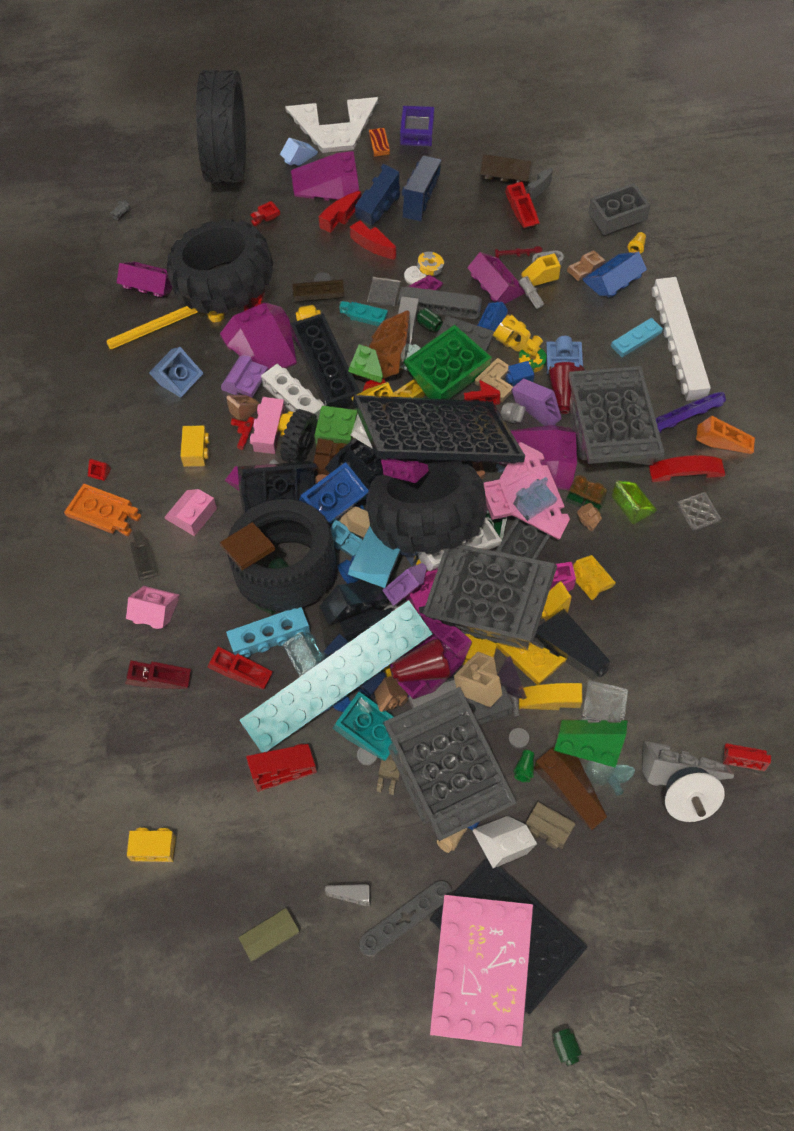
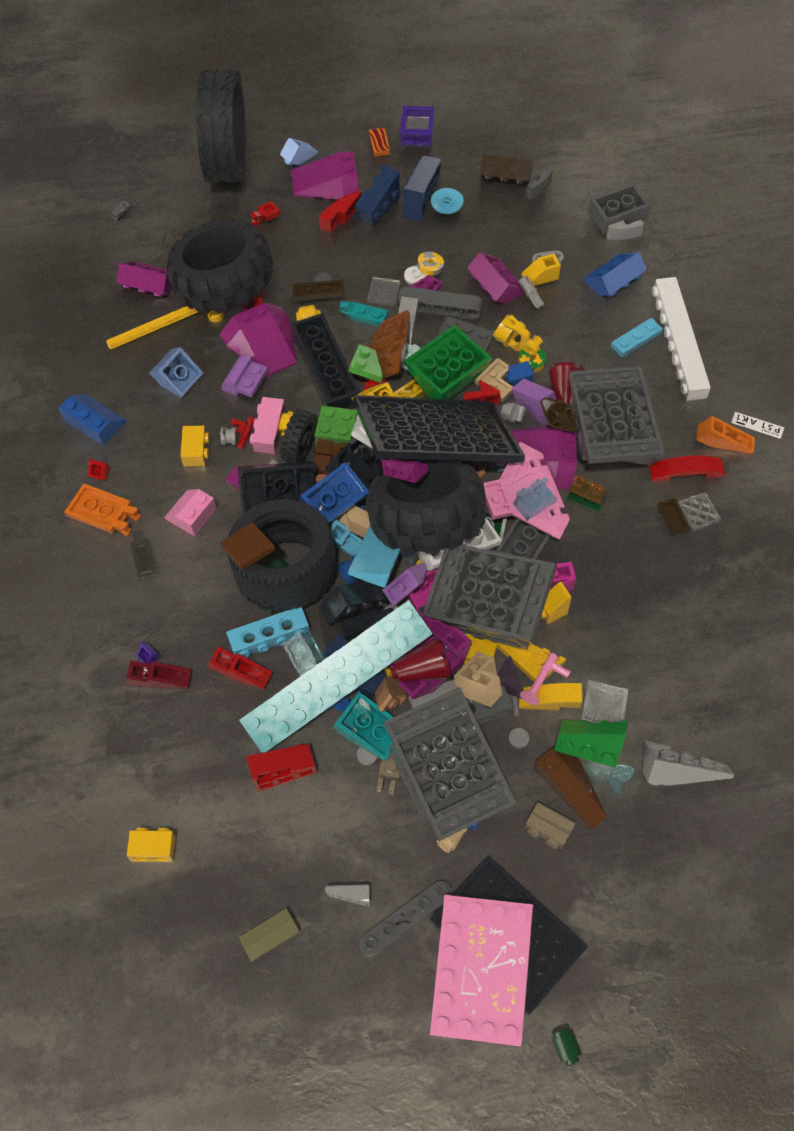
bright pink slope [126,586,180,629] -> none
medium nougat slope [226,395,260,421] -> none
white brick [261,364,324,419] -> none
white wing [285,97,378,153] -> none
red slope [350,220,396,260] -> none
dark green brick [417,308,443,332] -> none
white slope [473,816,537,868] -> none
blue slope [477,302,508,331] -> none
dark red piece [495,246,542,258] -> none
red slope [505,182,540,228] -> none
green cone [513,750,535,783] -> none
black slope [533,609,610,680] -> none
medium blue plate [546,336,583,374] -> none
medium nougat slope [567,250,605,281] -> none
yellow bracket [573,555,616,600] -> none
medium nougat piece [577,503,602,531] -> none
clear neon green slope [612,481,657,524] -> none
yellow cone [628,232,646,254] -> none
dark purple piece [655,392,726,433] -> none
white piece [665,767,724,822] -> none
red bracket [723,744,771,771] -> none
none -> blue slope [58,394,127,446]
none -> dark purple slope [135,641,161,664]
none -> light grey wheel [220,427,238,445]
none -> medium azure dish [431,188,464,214]
none -> bright pink piece [520,653,571,705]
none -> dark brown hat [540,397,578,432]
none -> light grey slope [606,220,644,240]
none -> dark brown tile [657,497,690,537]
none -> white sticker [731,412,784,439]

